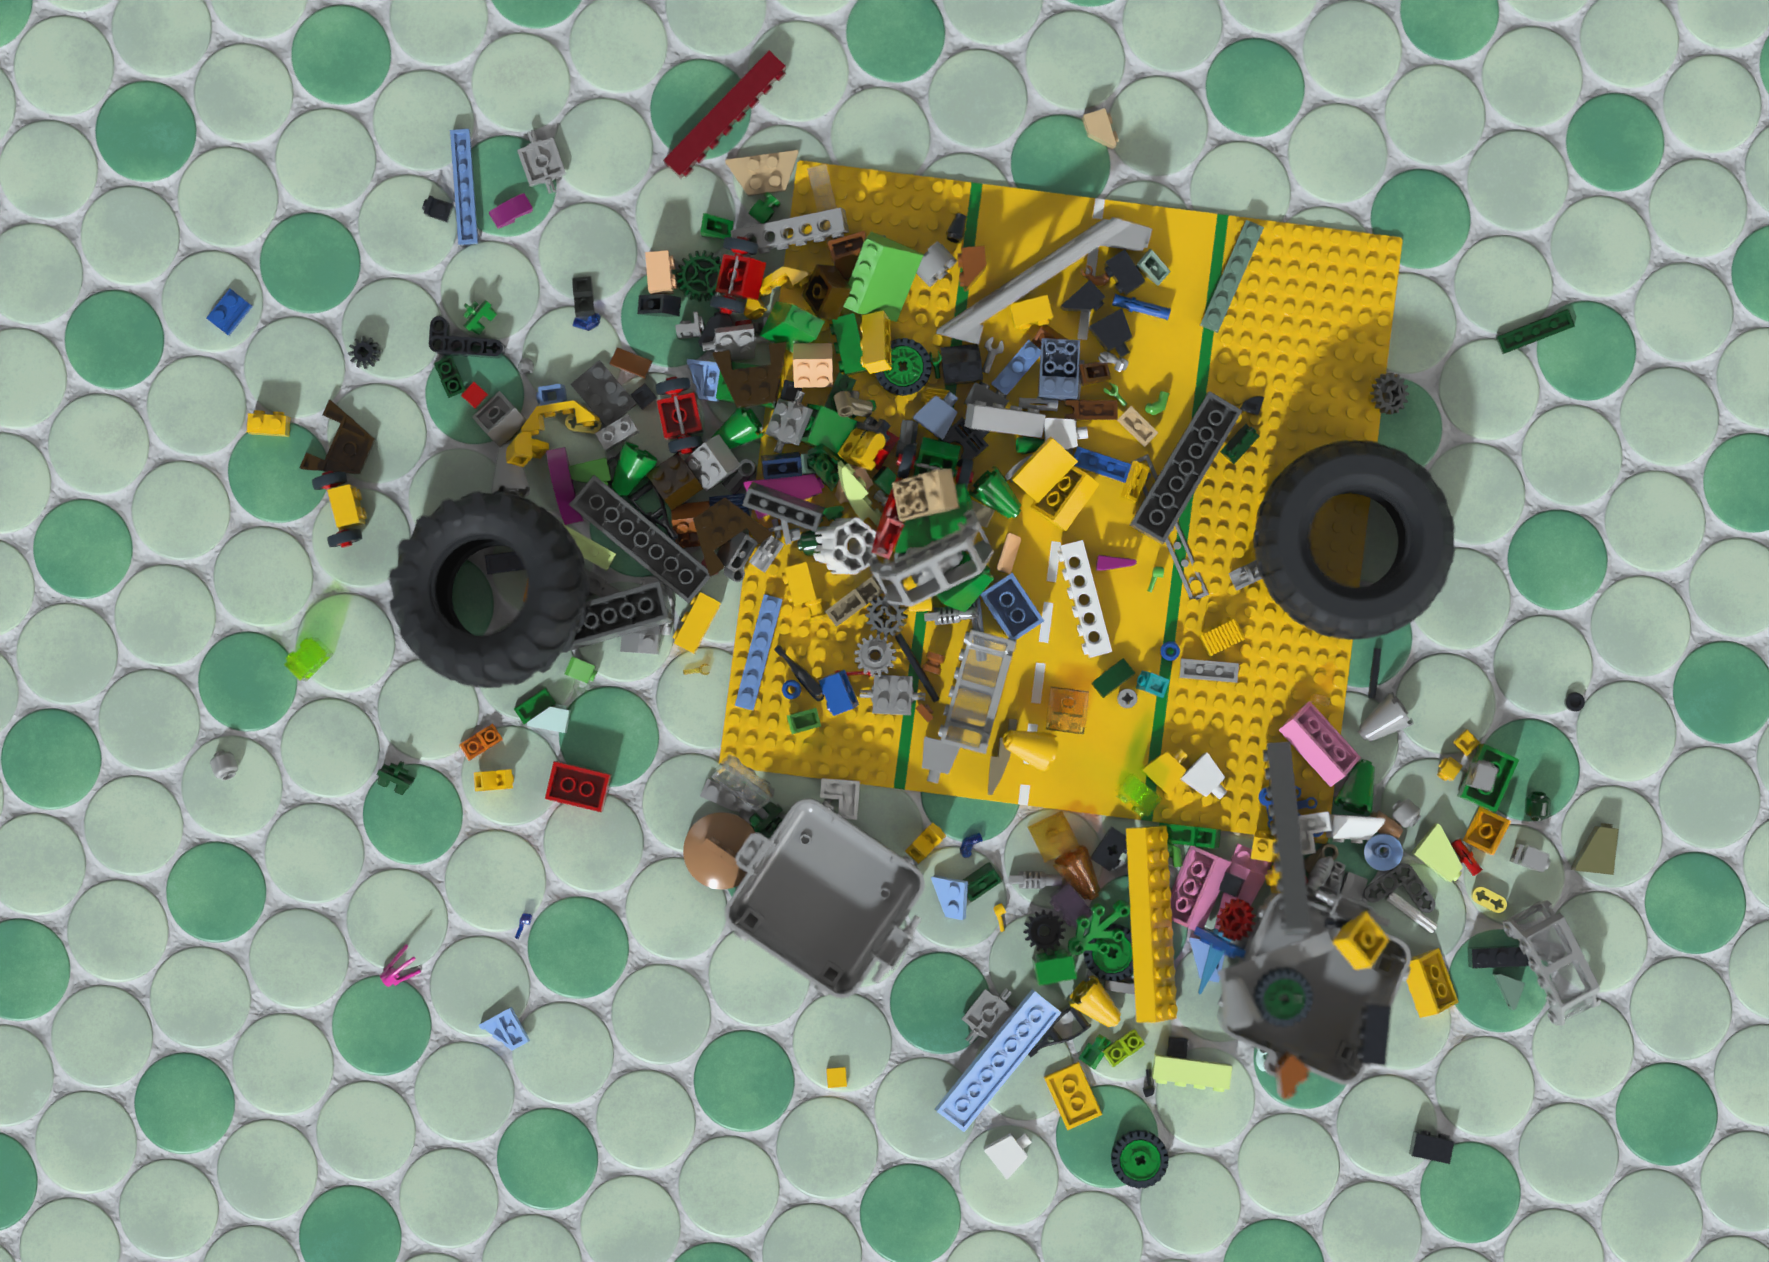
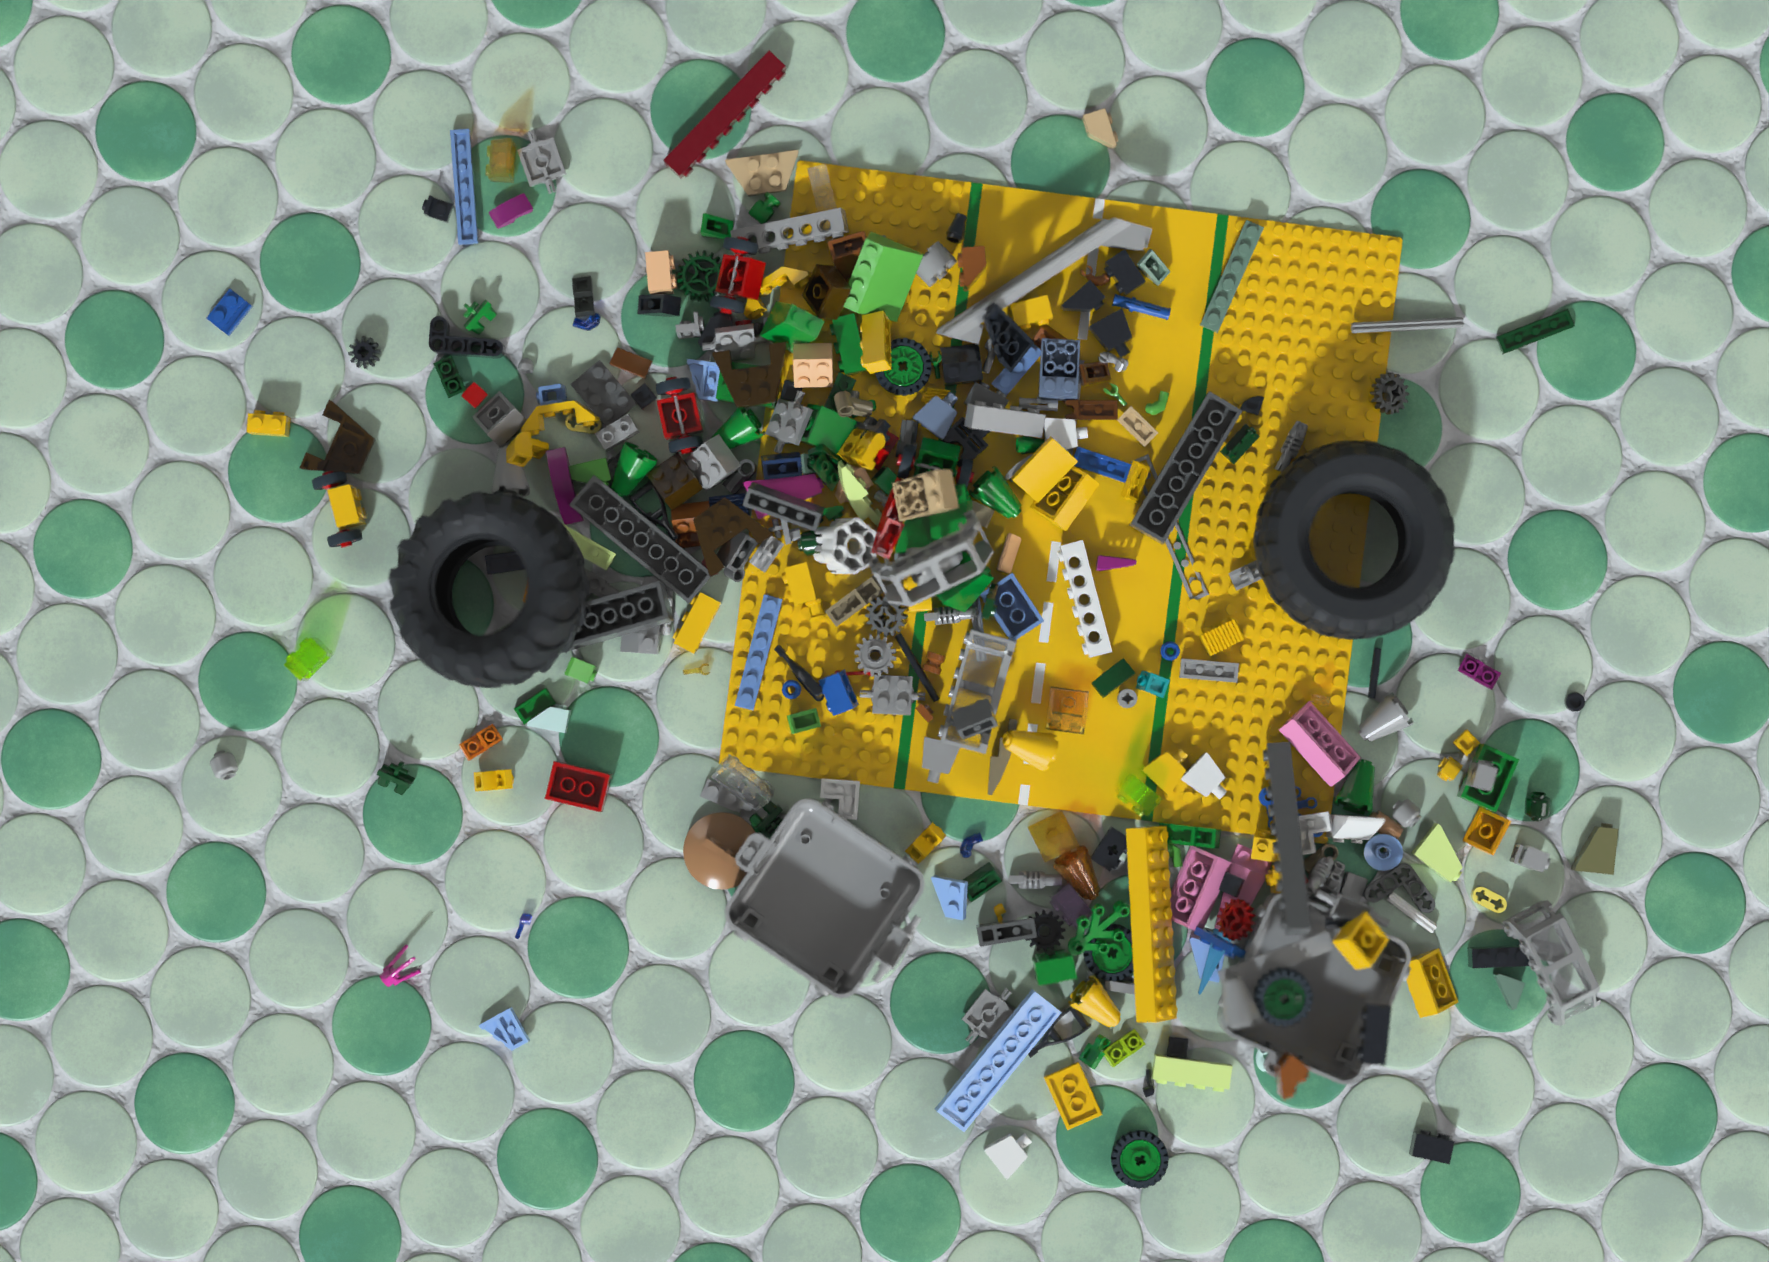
yellow tile [826,1067,847,1088] -> none
bright green hand [1147,566,1164,592] -> none
red pin [1451,838,1483,876] -> none
none -> clear yellow slope [485,138,516,183]
none -> dark grey brick [951,698,998,740]
none -> dark grey slope [976,918,1037,947]
none -> dark green wing [981,582,999,620]
none -> black wedge [982,302,1034,372]
none -> light grey hinge [1274,421,1308,472]
none -> light grey axle [1351,317,1464,333]
none -> magenta slope [1457,654,1501,690]

